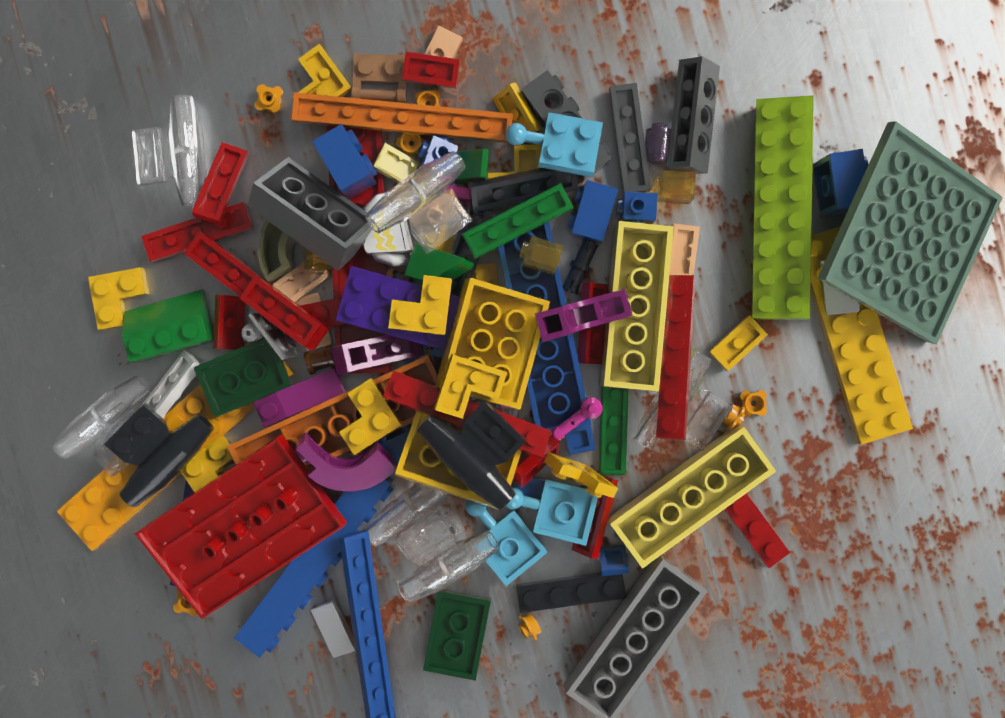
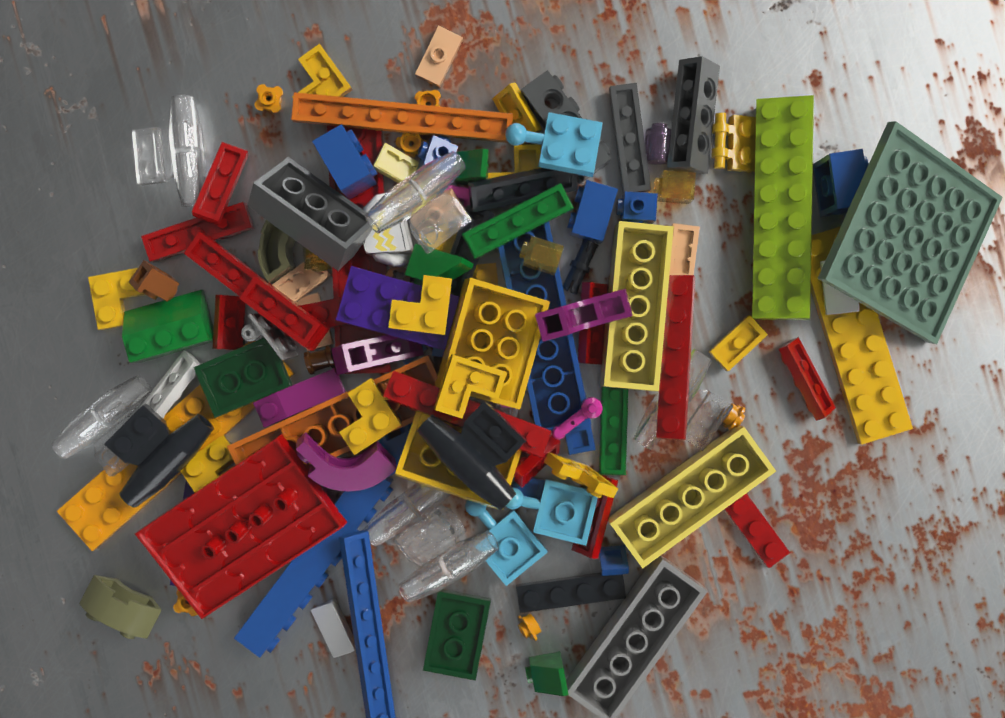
medium nougat plate [351,54,407,103] -> none
red plate [402,51,460,89] -> none
light orange plate [740,390,767,417] -> none
none -> olive brick [79,575,162,639]
none -> dark orange brick [129,260,180,302]
none -> green slope [525,651,569,696]
none -> yellow plate [711,113,756,173]
none -> red plate [778,337,836,421]

